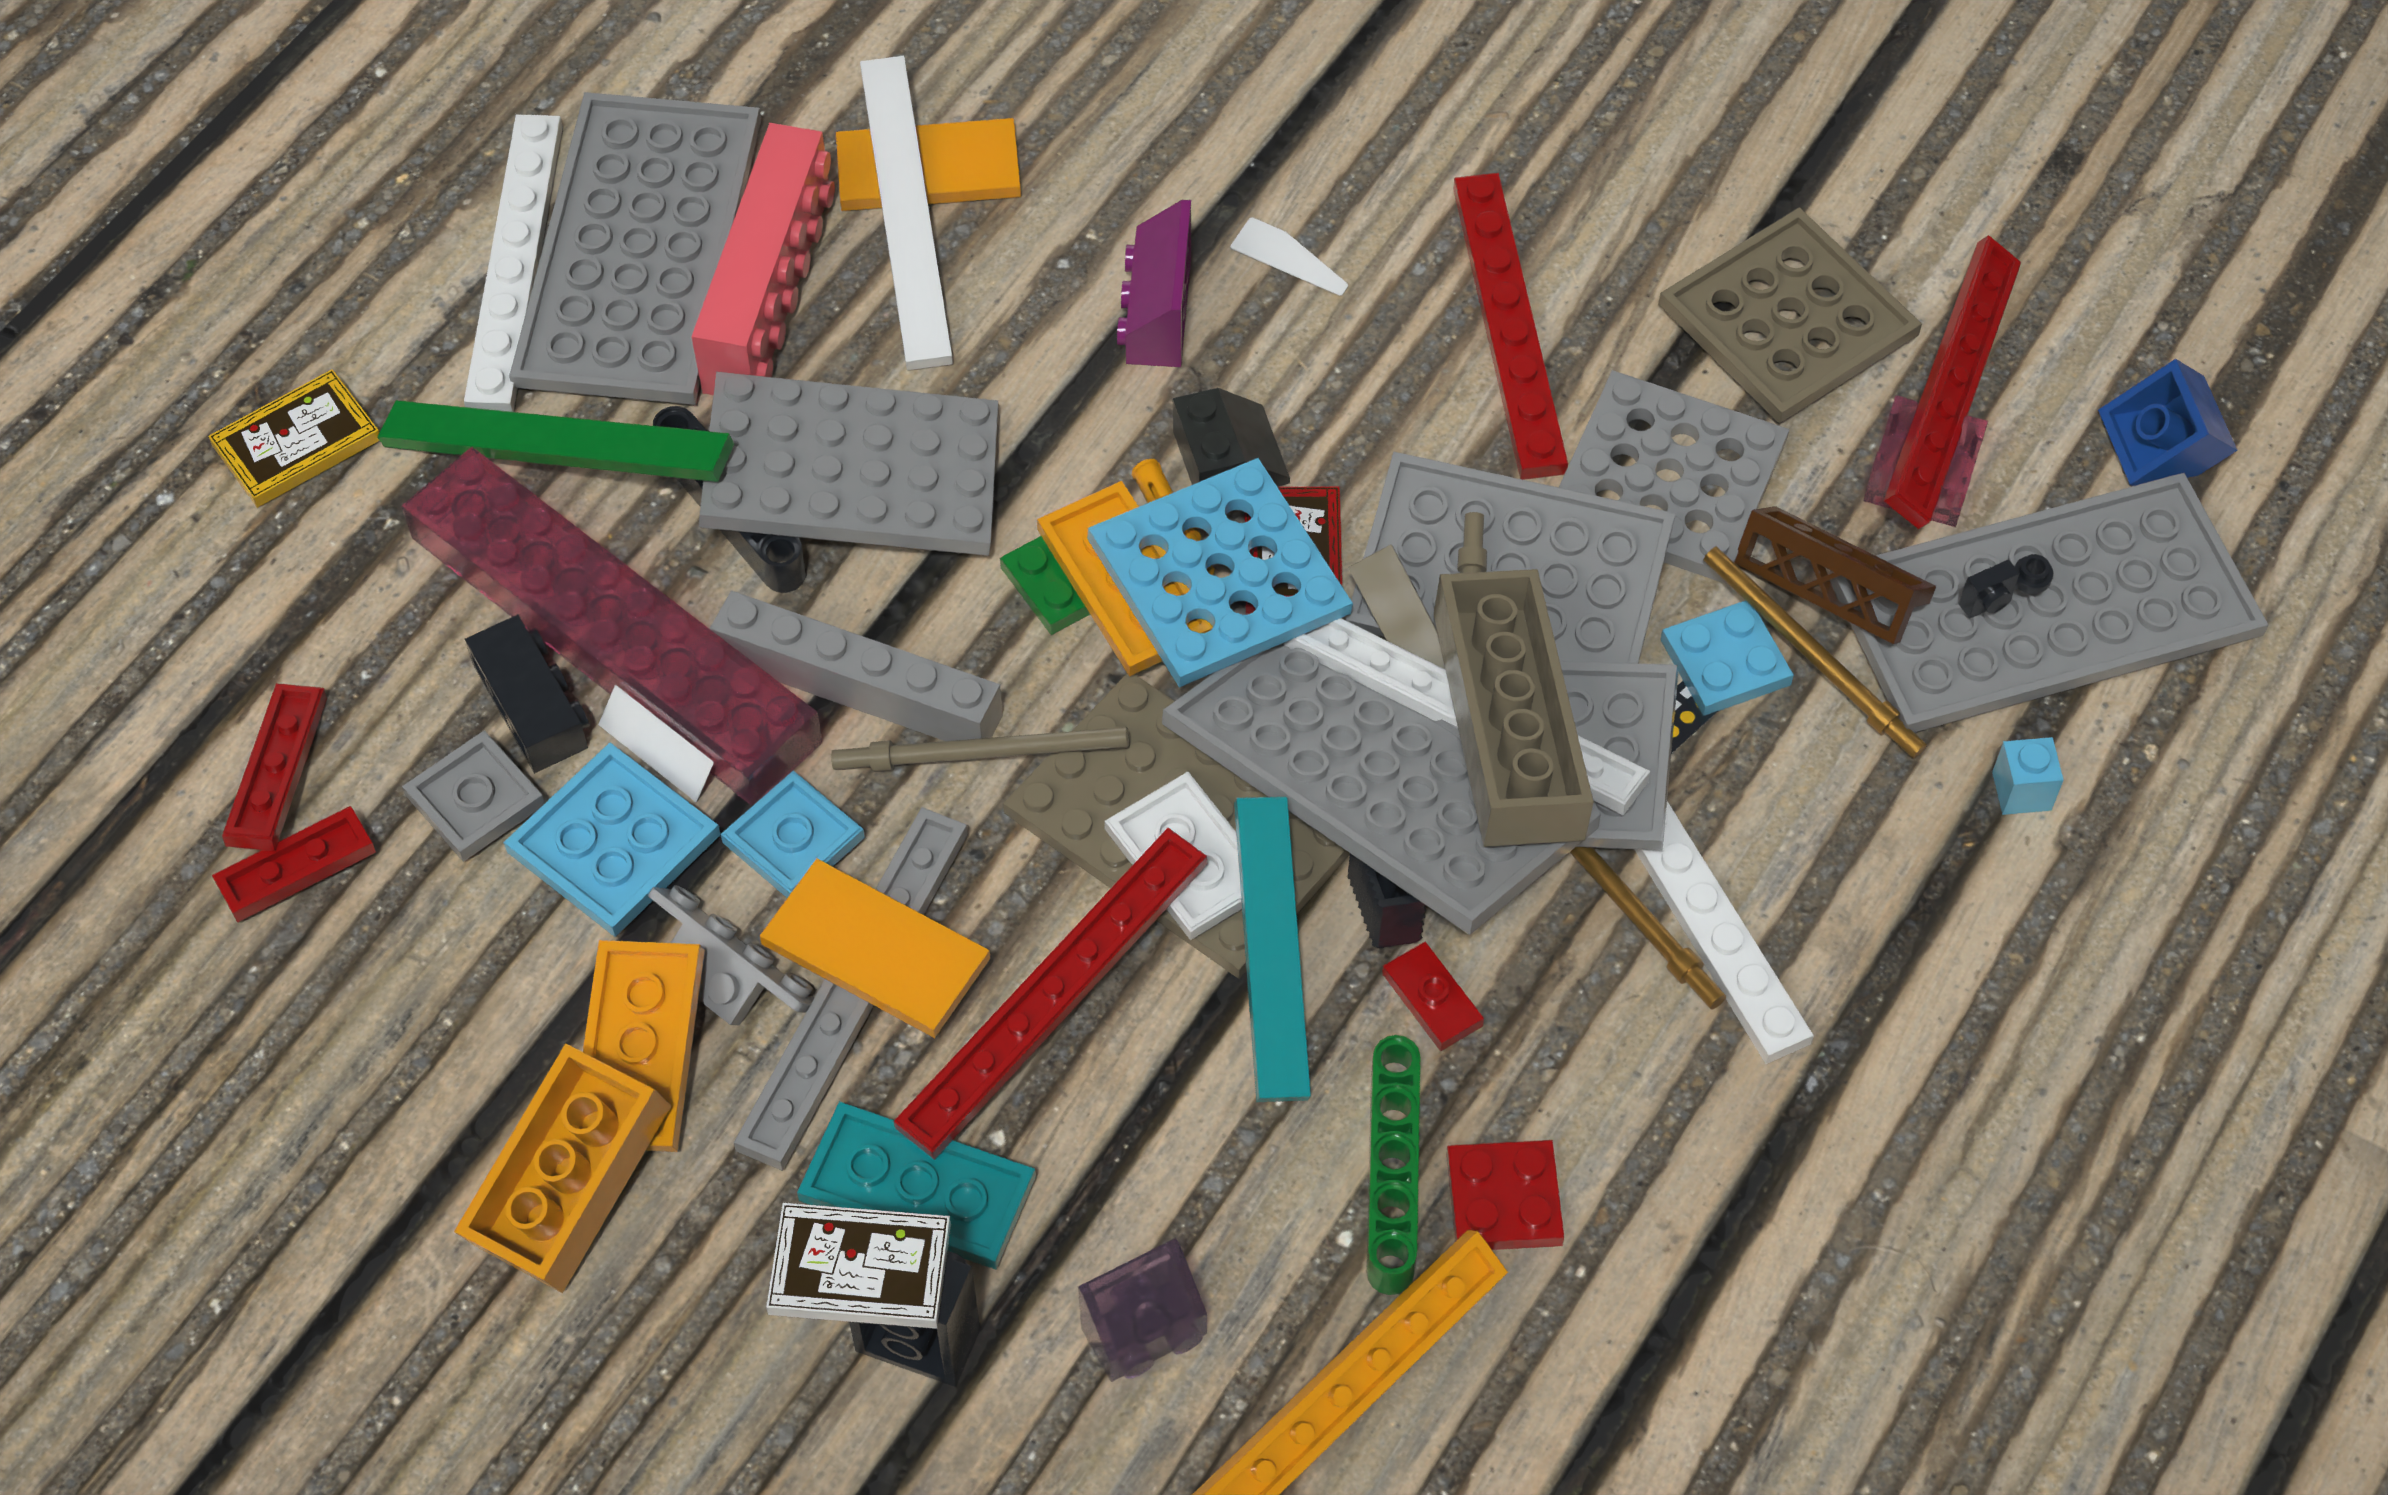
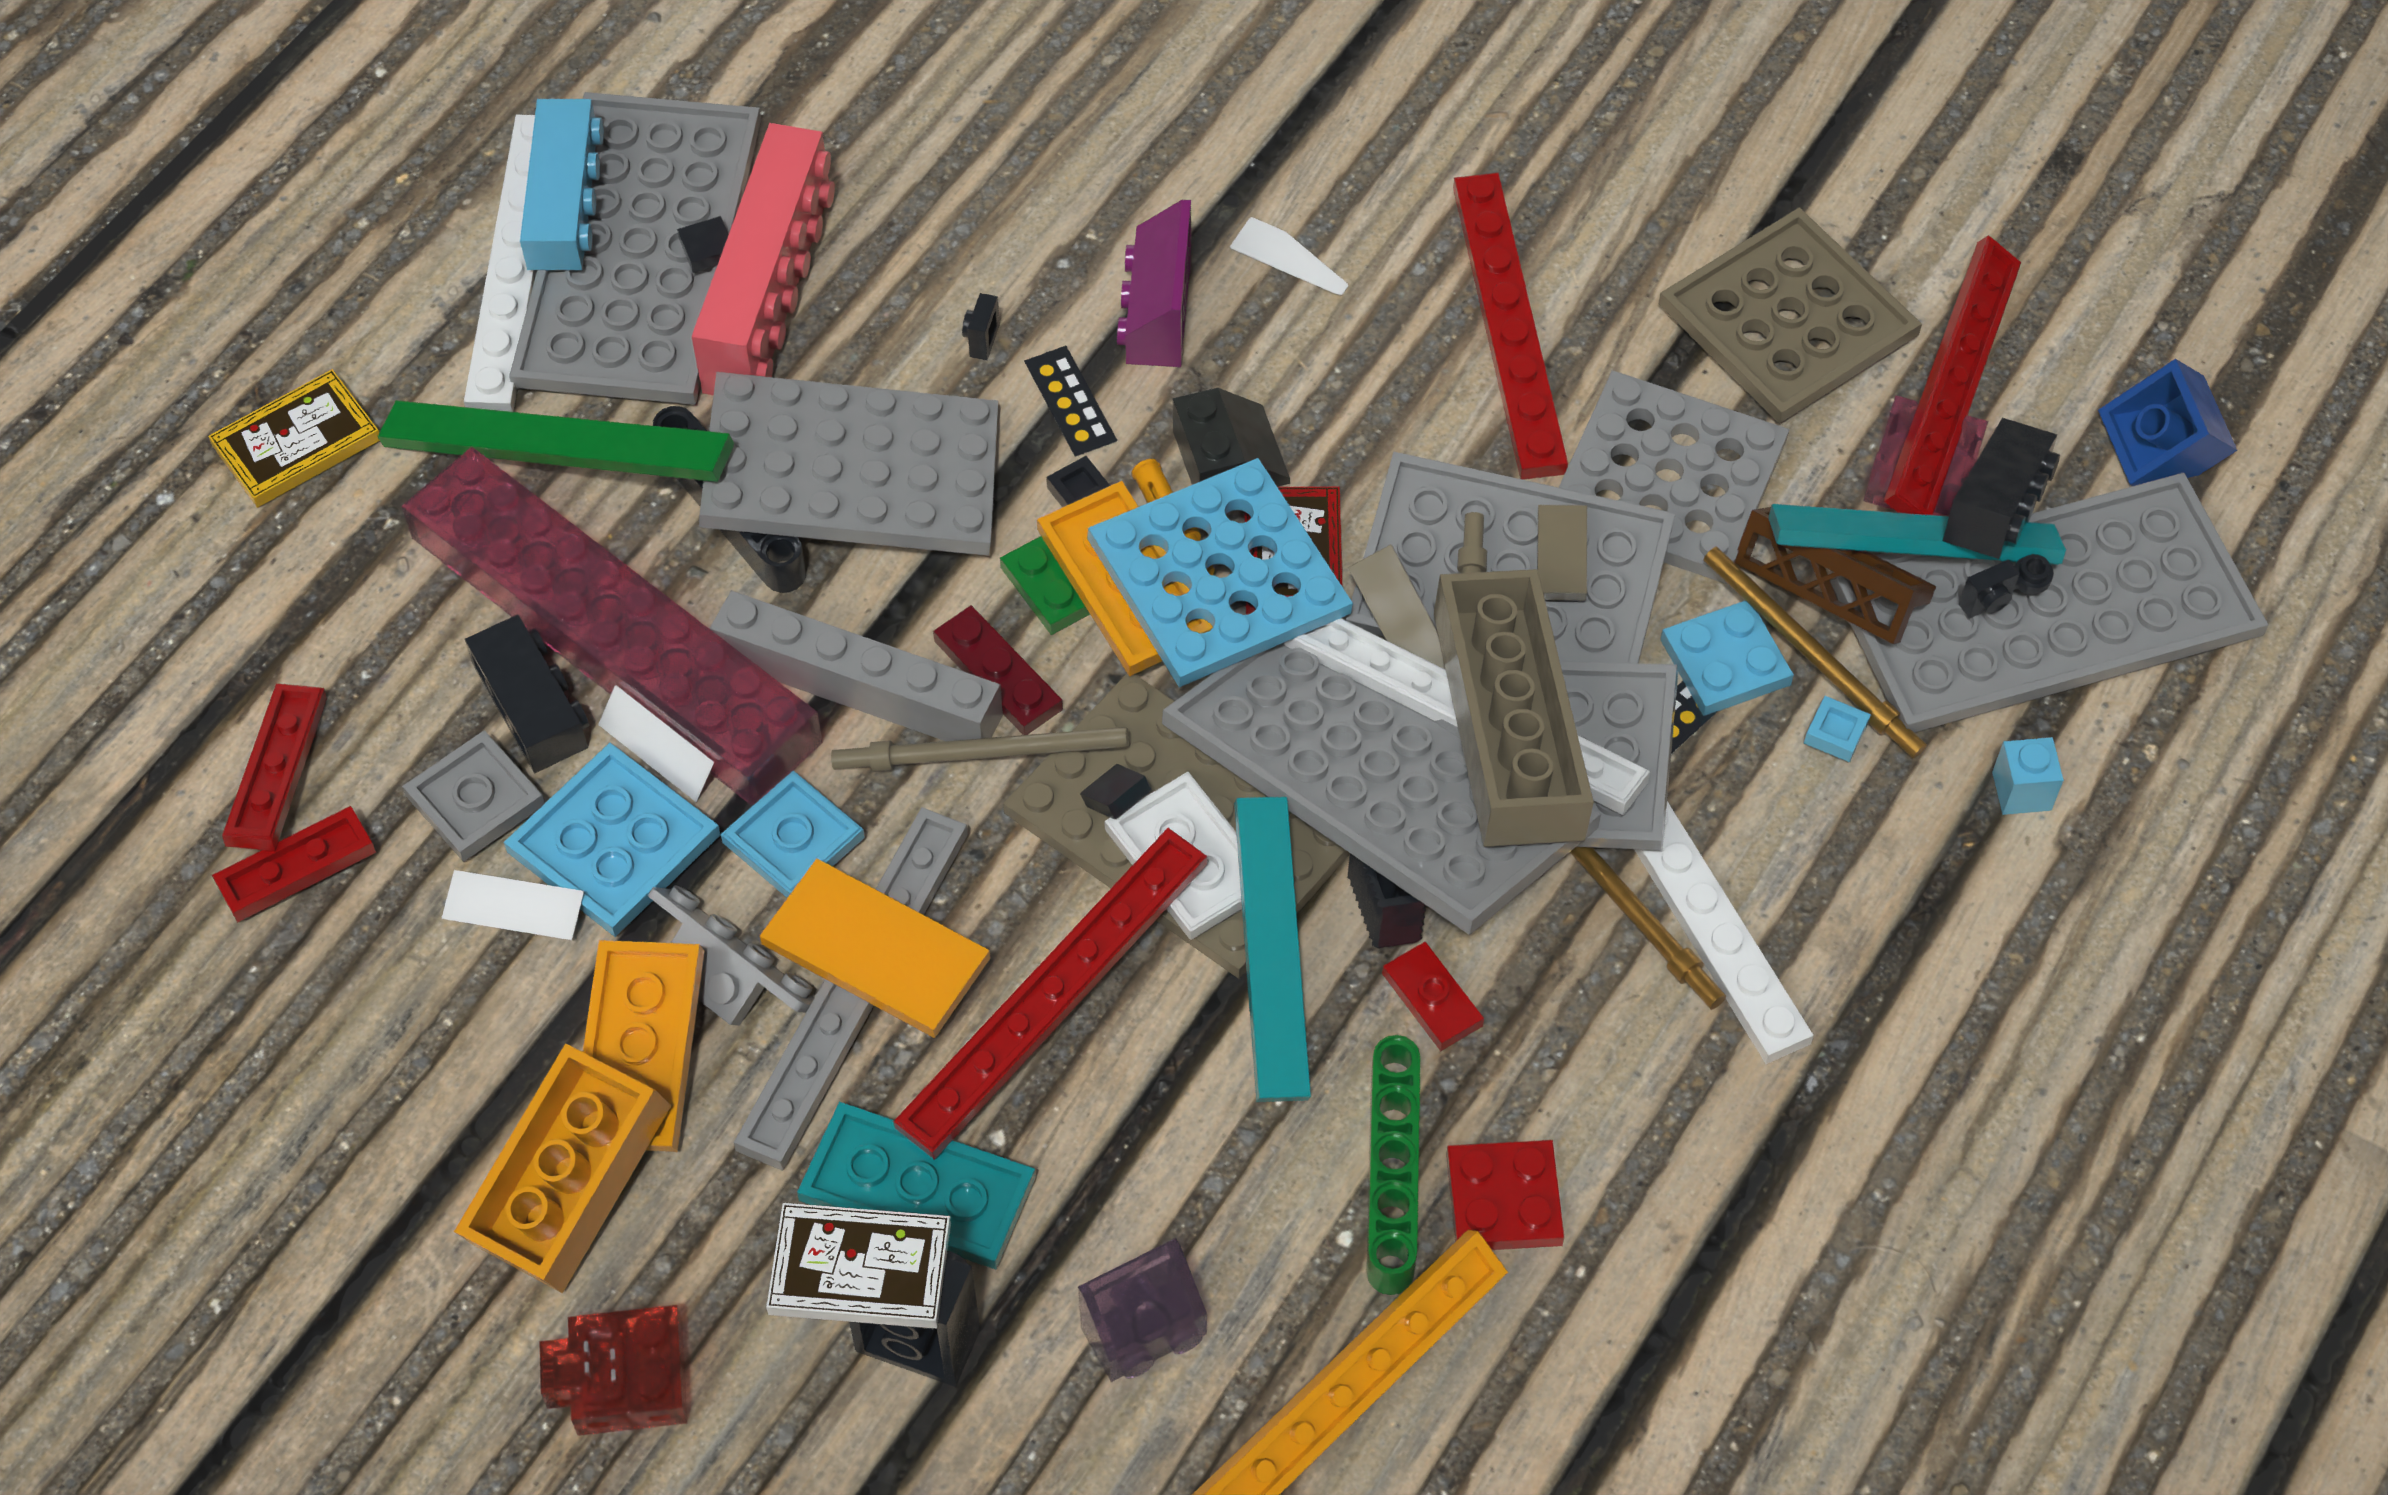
light orange tile [836,118,1021,211] -> none
white tile [860,56,953,370] -> none
none -> white sticker [442,870,584,940]
none -> medium azure brick [520,99,604,270]
none -> clear red piece [539,1305,687,1436]
none -> black tile [677,216,729,273]
none -> dark red plate [933,605,1063,735]
none -> black plate [962,293,1000,361]
none -> black sticker [1024,346,1118,457]
none -> black plate [1046,456,1110,508]
none -> black tile [1080,764,1152,819]
none -> dark tan tile [1537,505,1587,601]
none -> teal tile [1769,504,2066,565]
none -> medium azure plate [1804,696,1871,762]
none -> black brick [1943,417,2060,559]

